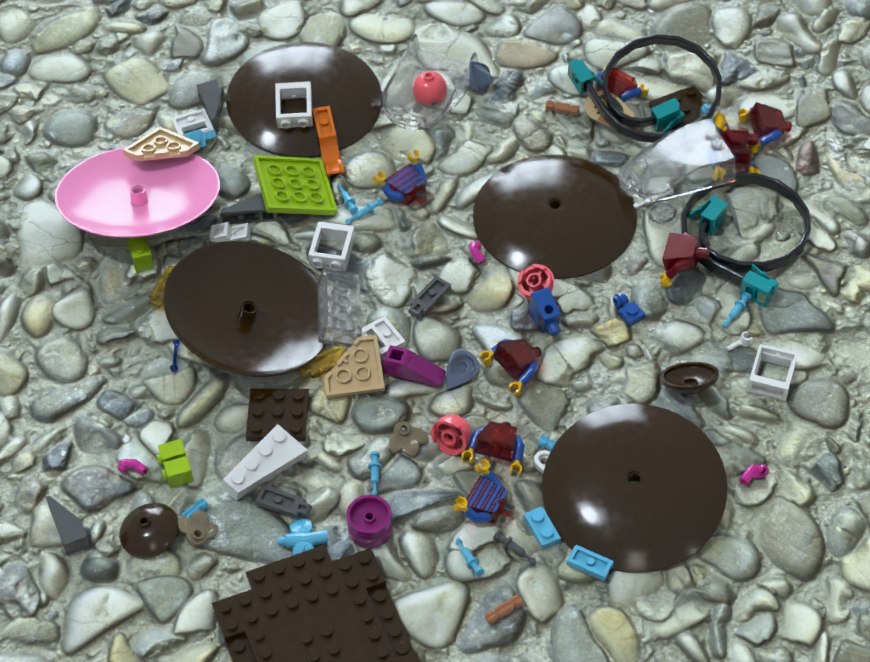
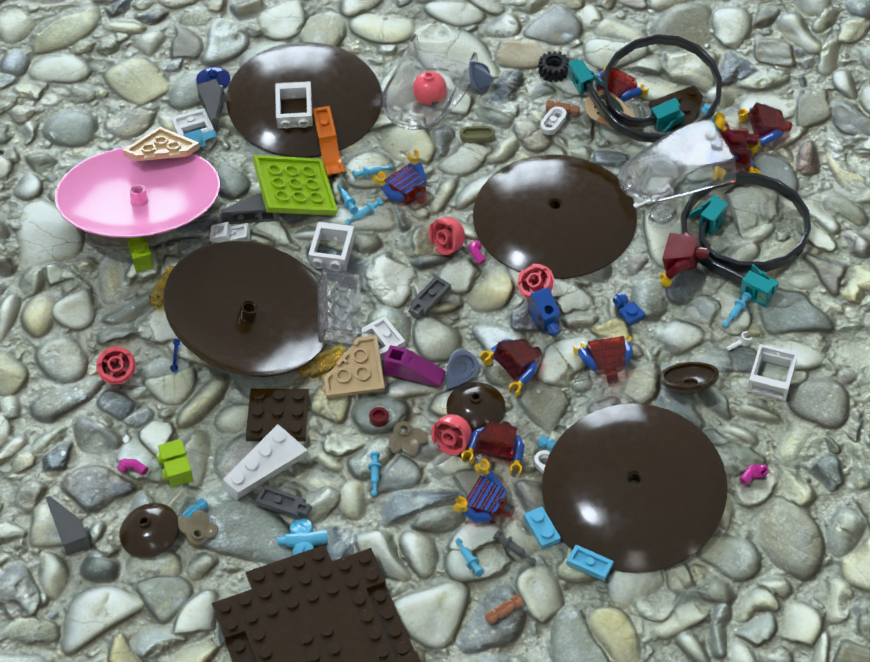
magenta wheel [346,495,393,548] -> none
none -> coral cone [96,346,136,384]
none -> clear blue dish [196,67,230,89]
none -> medium azure piece [352,165,394,179]
none -> dark red tile [369,407,389,427]
none -> coral cylinder [429,217,465,255]
none -> dark brown dish [446,382,505,432]
none -> olive tile [460,126,495,143]
none -> black tyre [538,51,570,82]
none -> white plate [540,107,566,135]
none -> clear red torso [573,336,633,384]

